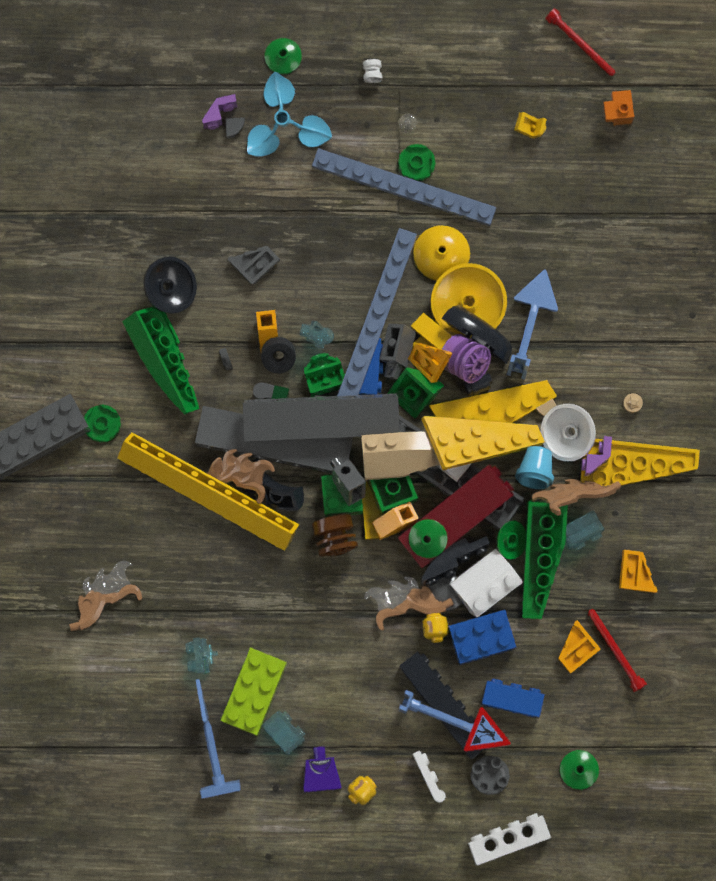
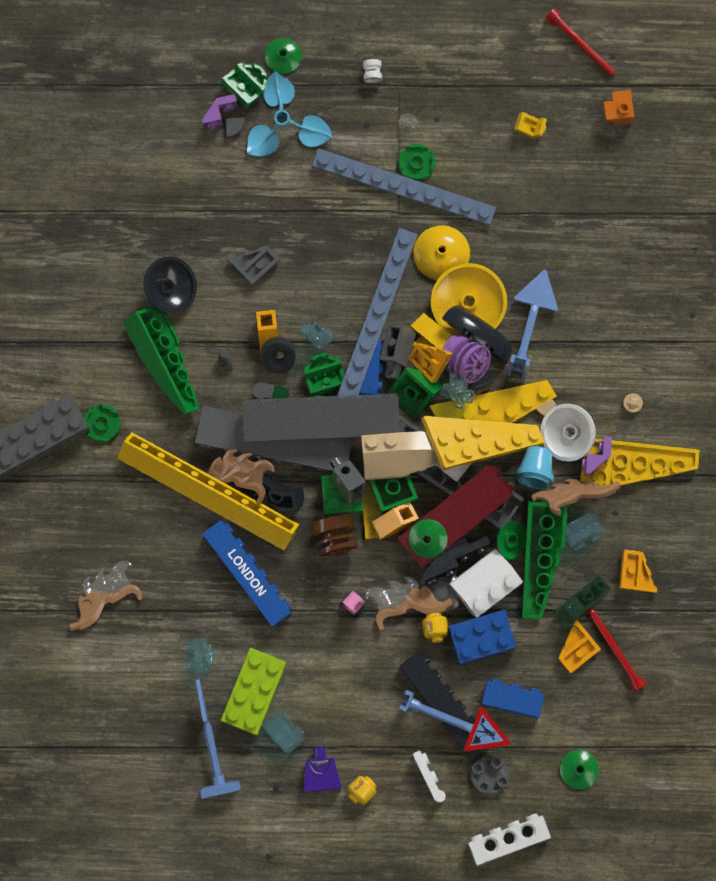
none -> blue brick [203,520,292,628]
none -> green slope [220,62,267,108]
none -> bright pink leg [340,591,366,617]
none -> clear light blue hips [440,373,475,409]
none -> clear green slope [553,574,611,629]

